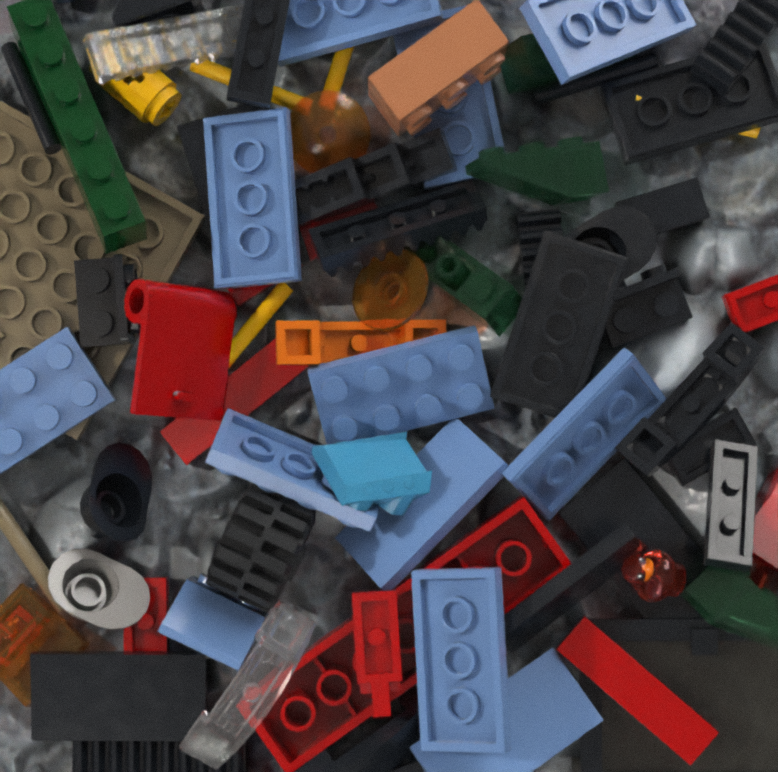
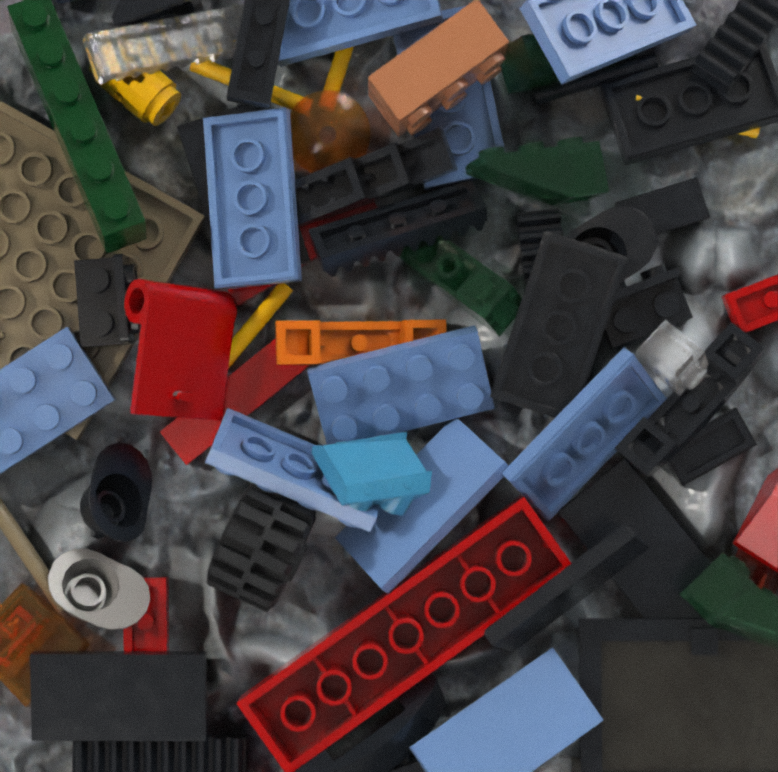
black bar [1,42,62,155] -> none
medium blue slope [157,573,268,671] -> none
clear slope [179,600,316,769] -> none
clear orange dish [352,249,429,331] -> none
red hinge [352,590,402,717] -> none
medium blue plate [411,567,512,753] -> none
red tile [556,615,719,766] -> none
clear red animal [622,549,686,602] -> none
plate [703,439,758,572] -> none
none -> clear brick [636,320,709,396]

